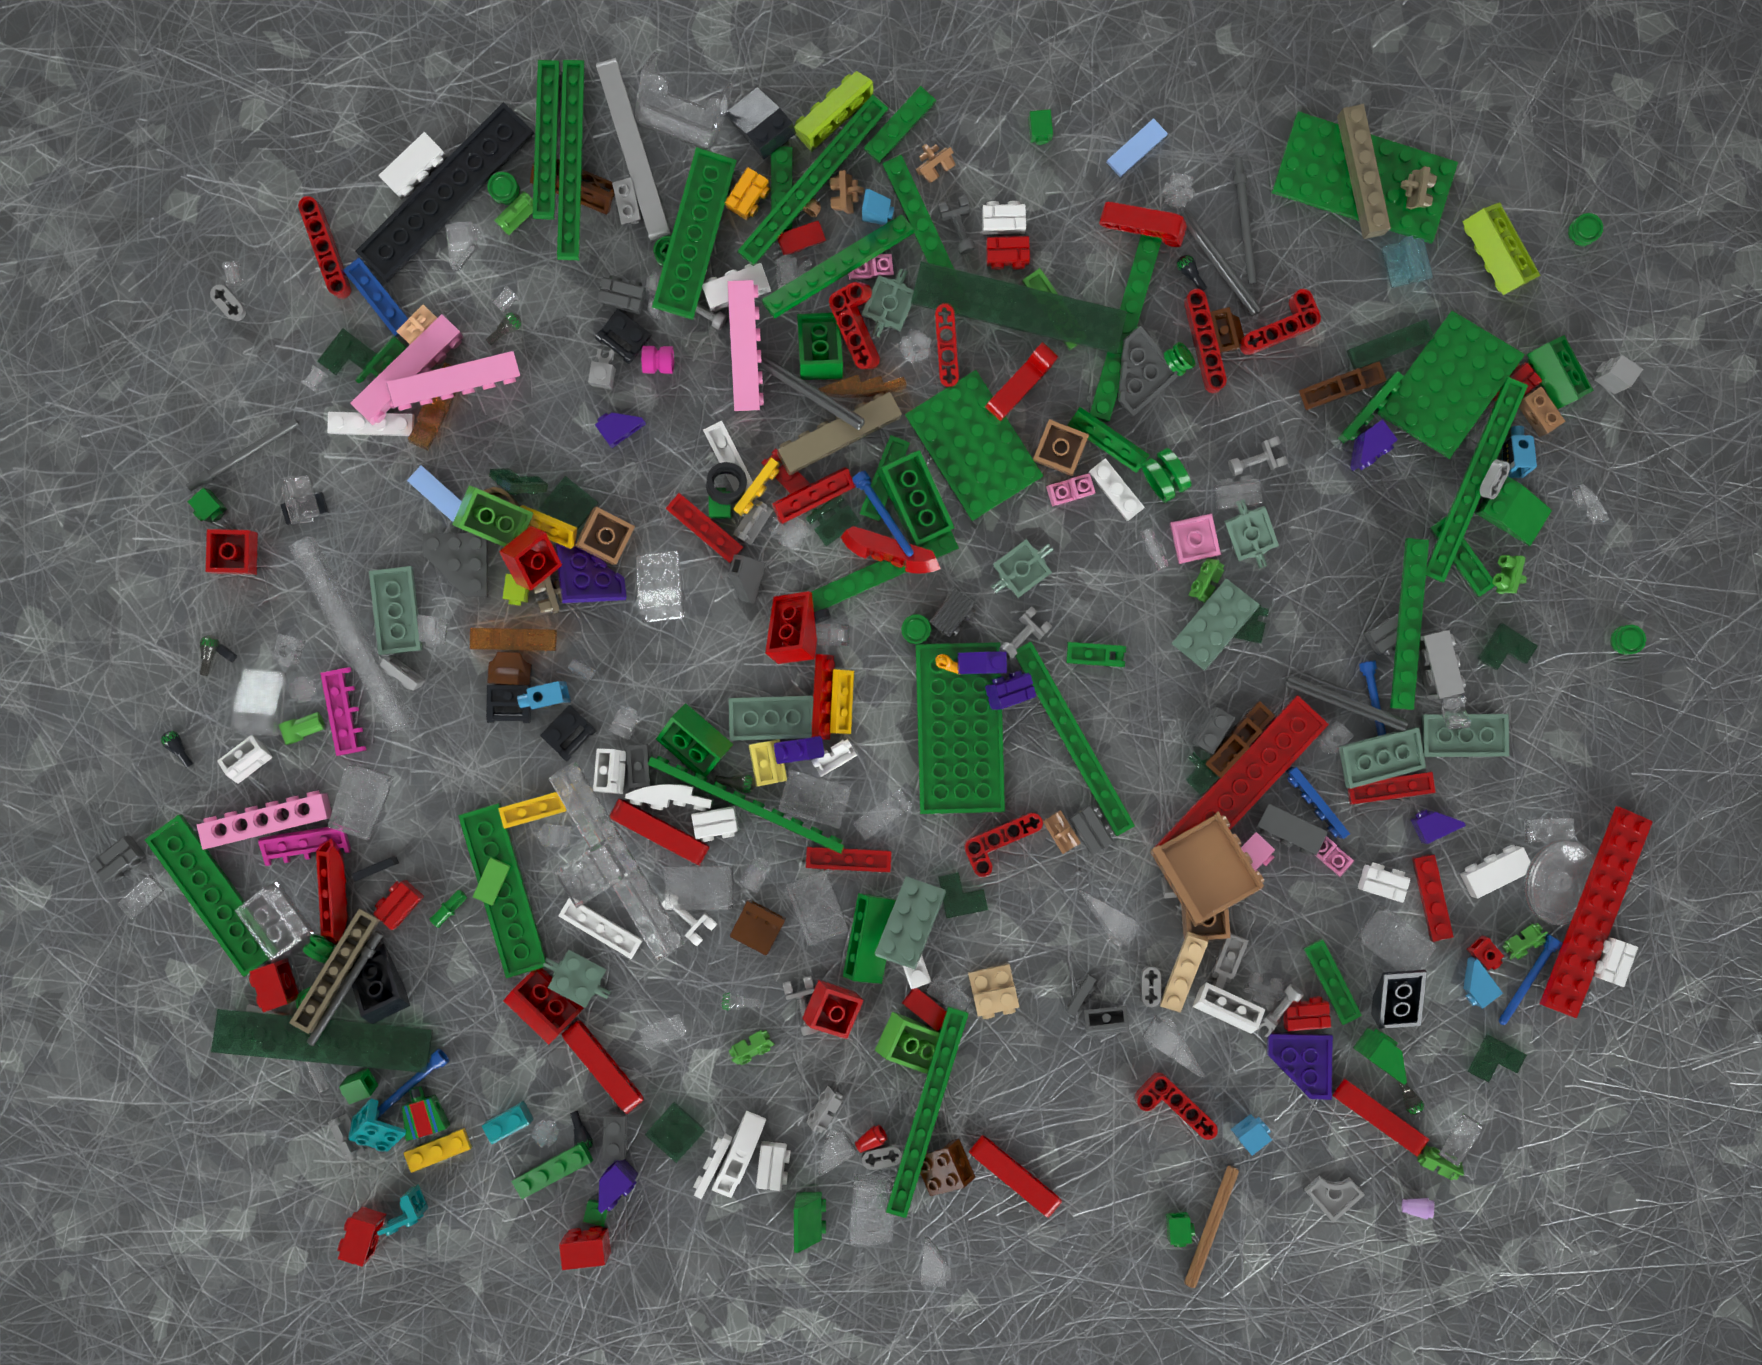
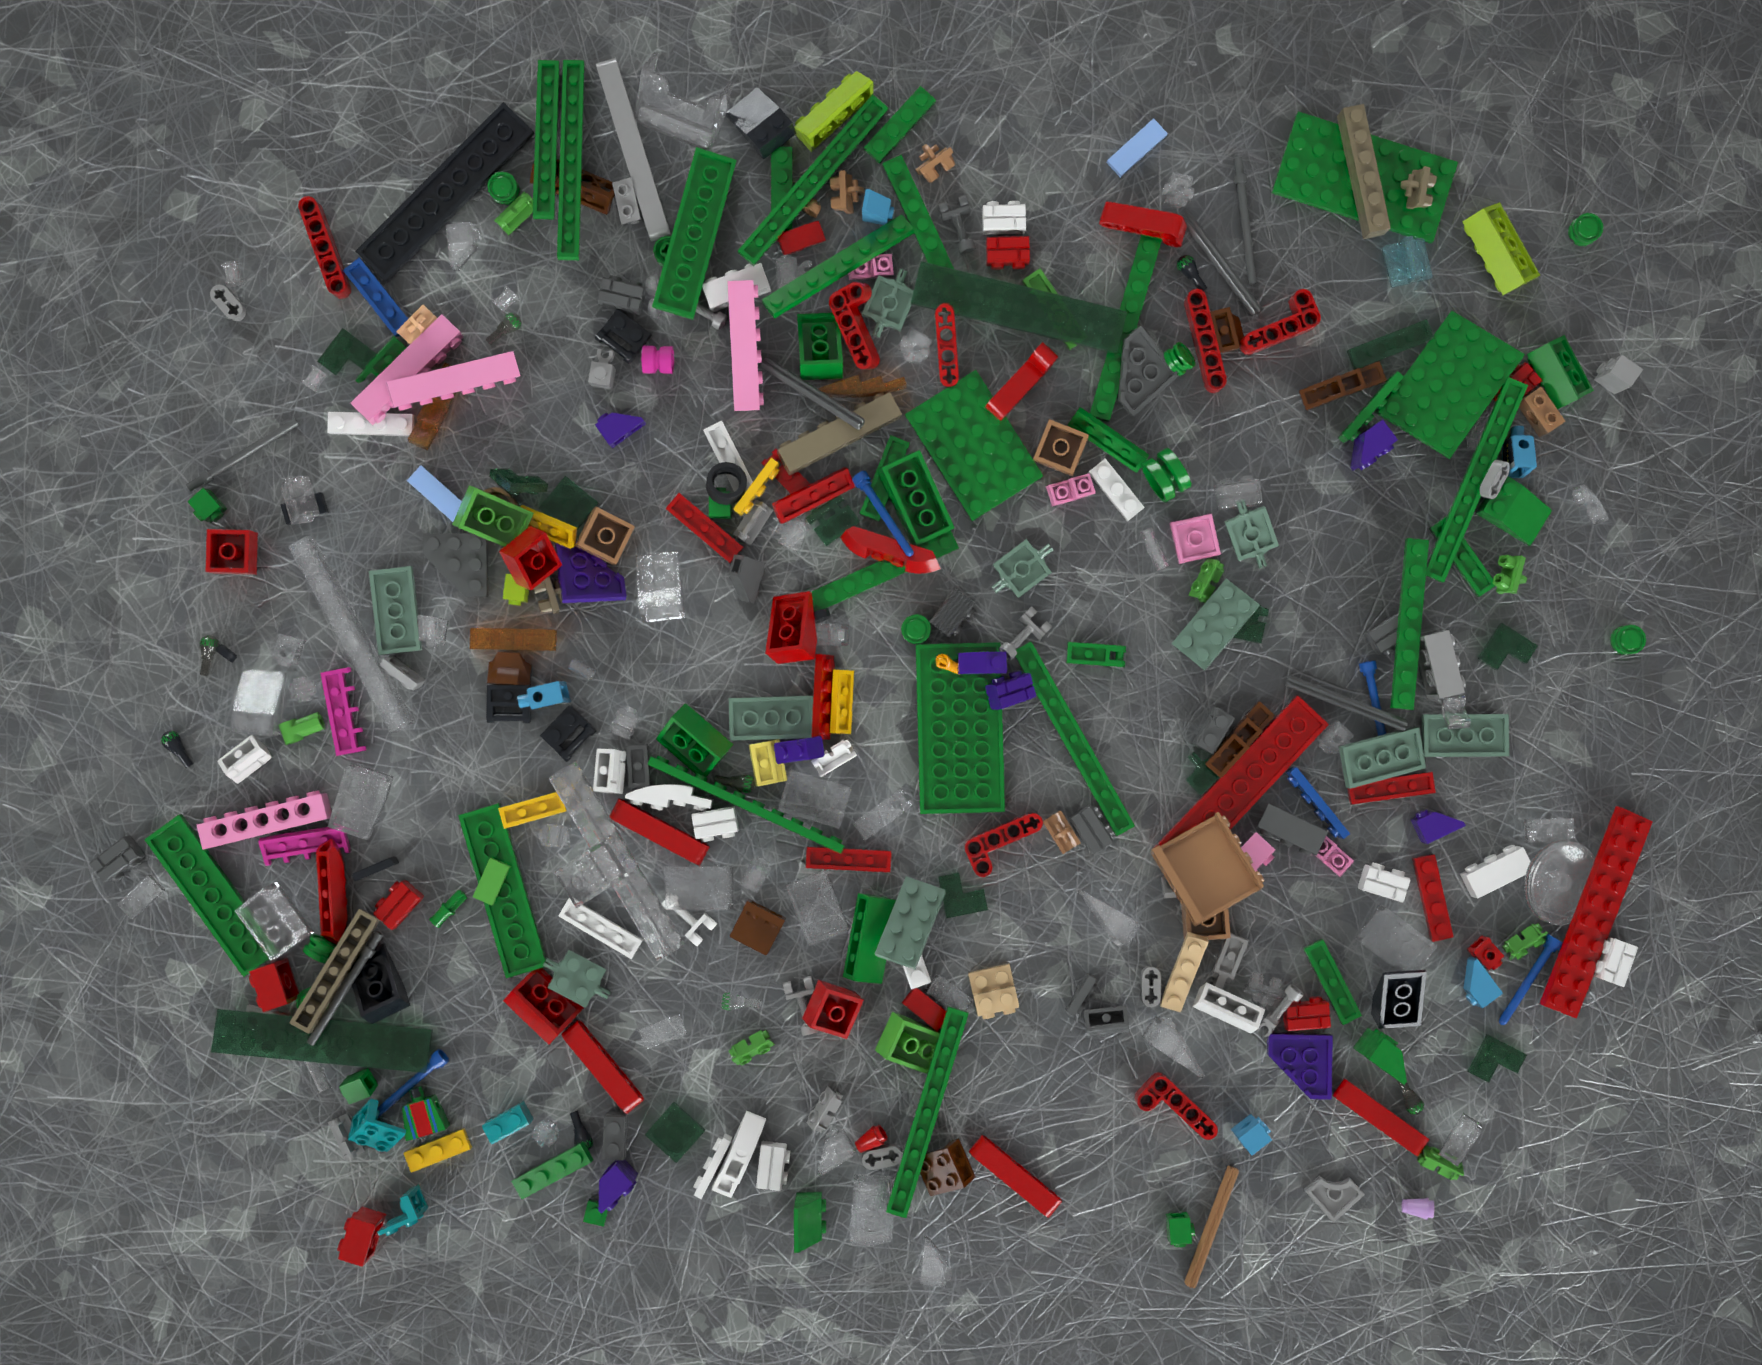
white brick [378,132,446,199] -> none
red brick [559,1226,611,1270] -> none
light orange brick [725,167,770,220] -> none
green brick [1028,109,1053,145] -> none
light grey bar [1228,436,1288,476] -> none

